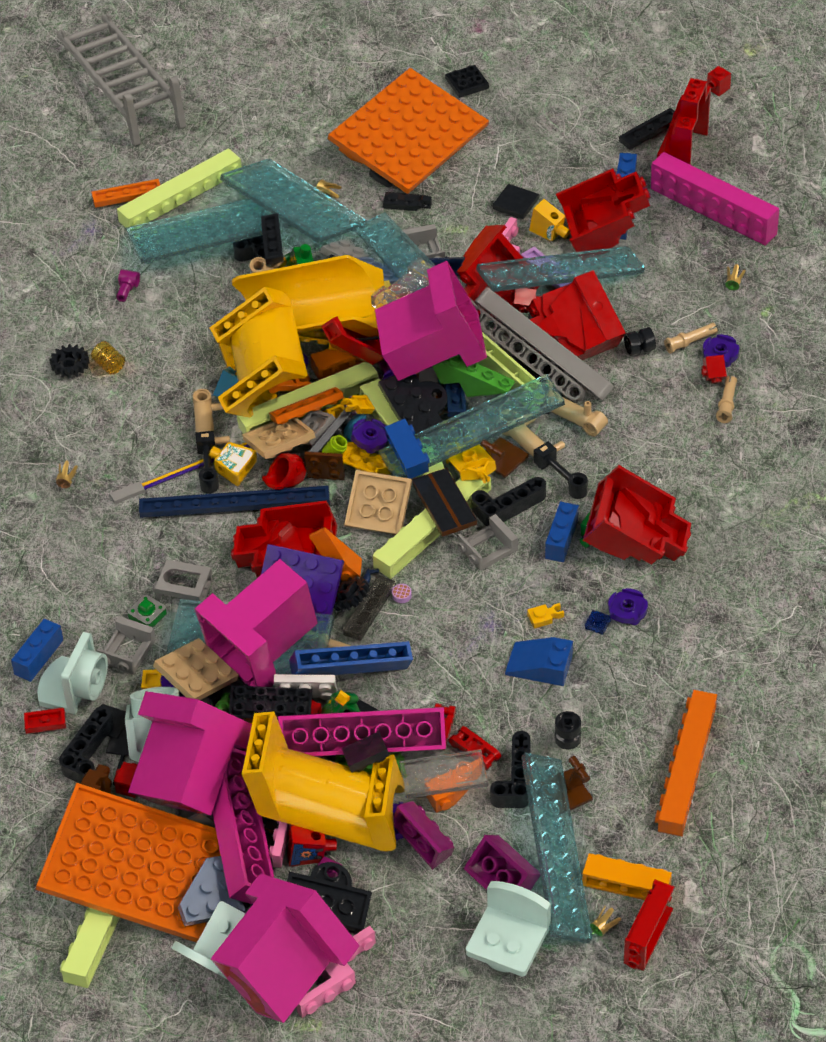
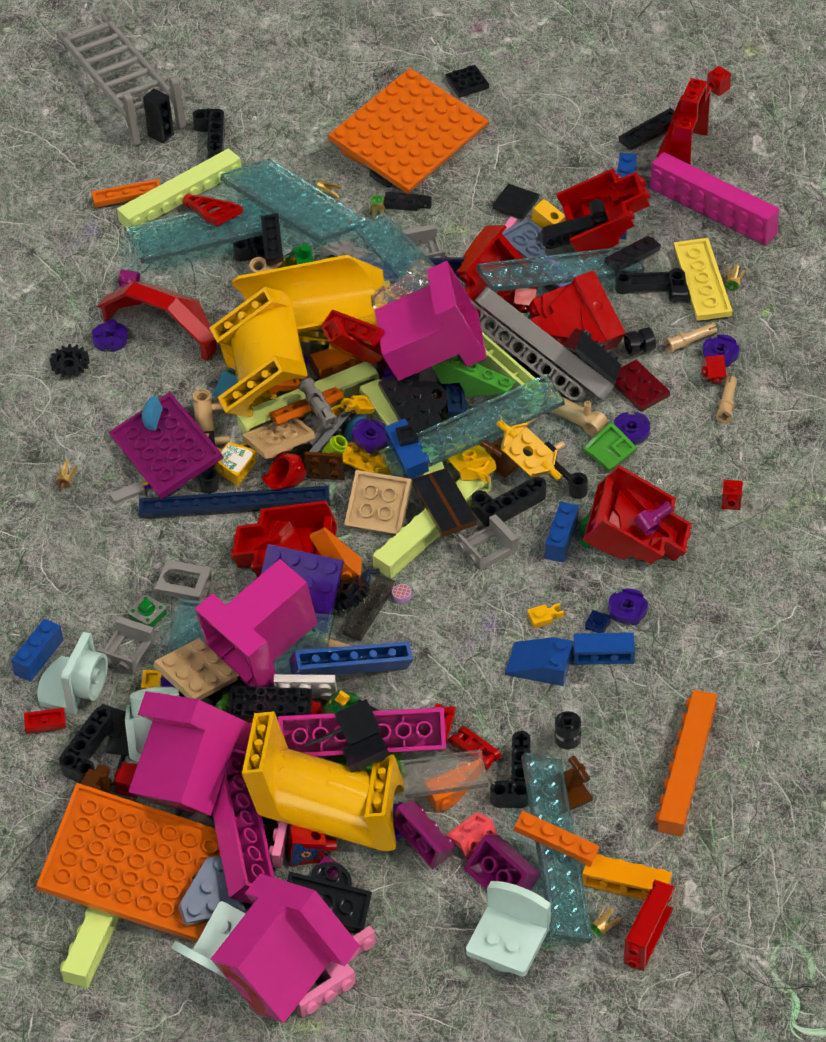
clear yellow wheel [91,341,125,375] -> none
none -> dark purple plate [92,319,128,352]
none -> red panel [96,282,217,361]
none -> magenta plate [109,392,224,499]
none -> dark azure brick [142,396,163,431]
none -> black brick [143,88,174,143]
none -> red plate [183,194,244,226]
none -> black beam [192,109,225,159]
none -> light grey piece [298,378,338,429]
none -> black piece [306,699,381,747]
none -> red tile [322,309,385,347]
none -> piece [368,195,386,220]
none -> black tile [396,424,419,447]
none -> coral bracket [446,812,498,858]
none -> yellow plate [496,419,563,481]
none -> sand blue plate [502,218,548,270]
none -> orange plate [513,810,600,866]
none -> black beam [541,199,609,249]
none -> black slope [563,328,621,385]
none -> blue brick [573,632,635,665]
none -> bright green plate [583,422,637,473]
none -> black plate [604,236,661,272]
none -> dark red plate [614,359,670,412]
none -> dark purple plate [614,412,650,445]
none -> black piece [615,268,688,302]
none -> magenta pin [634,501,674,536]
none -> light yellow plate [673,238,732,321]
none -> red brick [721,479,743,510]

